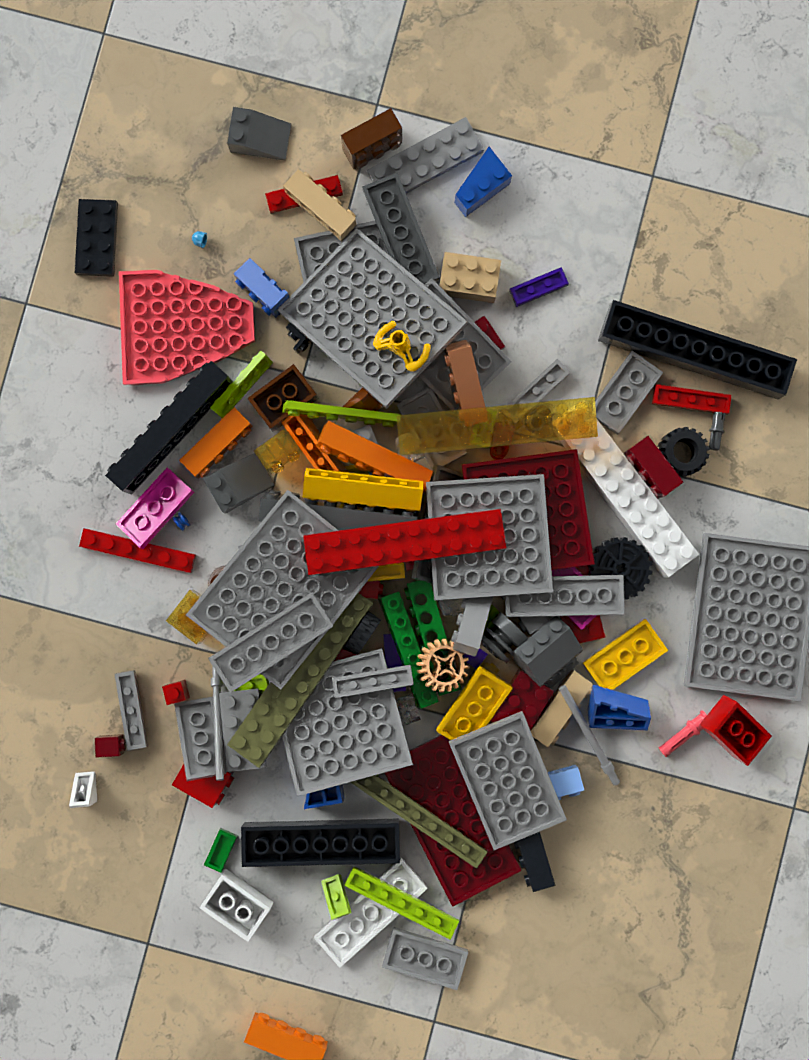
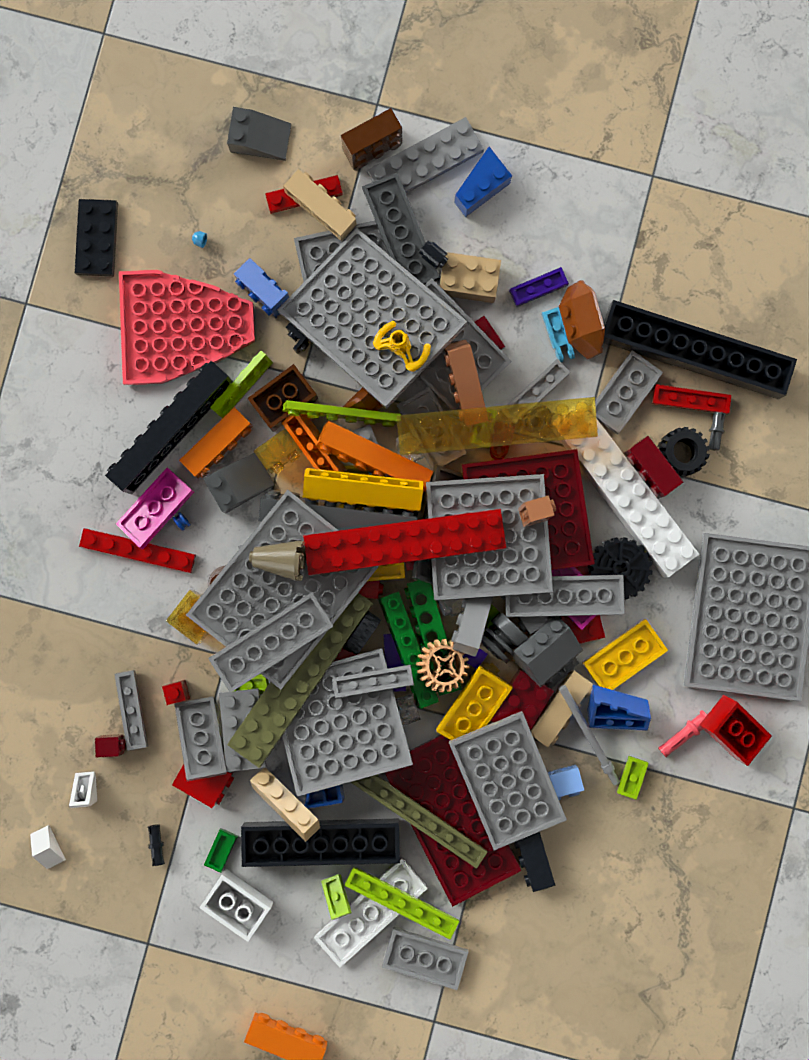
light grey bar [211,665,224,781] -> none
none -> white slope [30,825,66,869]
none -> black pin [147,824,165,866]
none -> dark tan cone [249,541,306,581]
none -> tan brick [250,768,320,842]
none -> black brick [419,240,448,269]
none -> nougat brick [518,495,556,528]
none -> medium azure hinge [541,307,575,362]
none -> dark orange wedge [559,280,605,359]
none -> lime plate [617,756,648,800]

